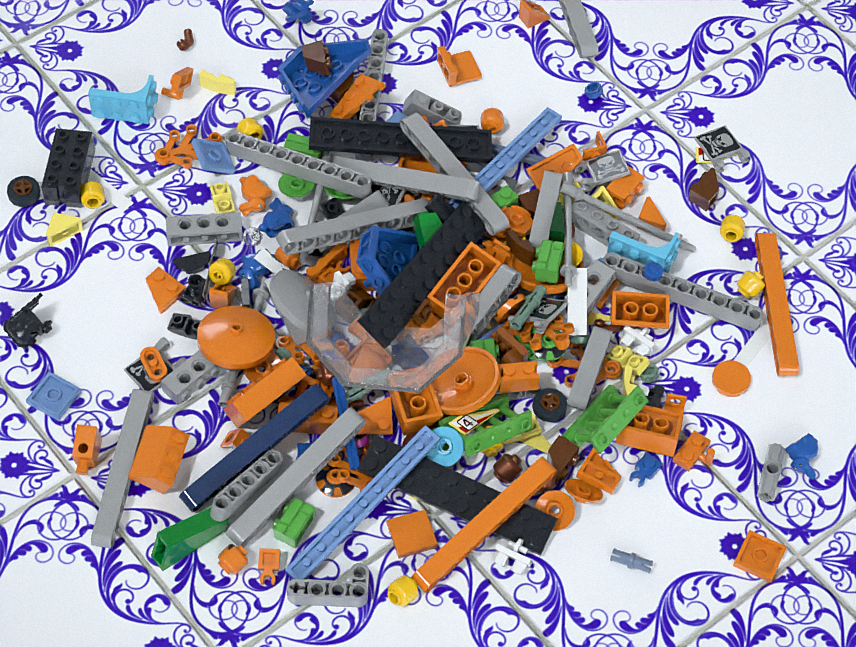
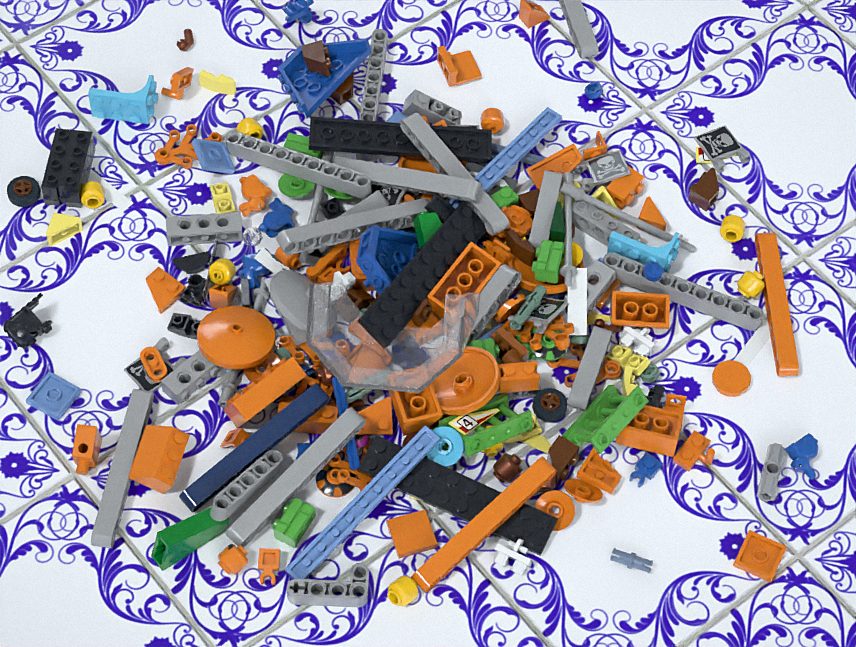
orange wing [329,74,386,119] -> none

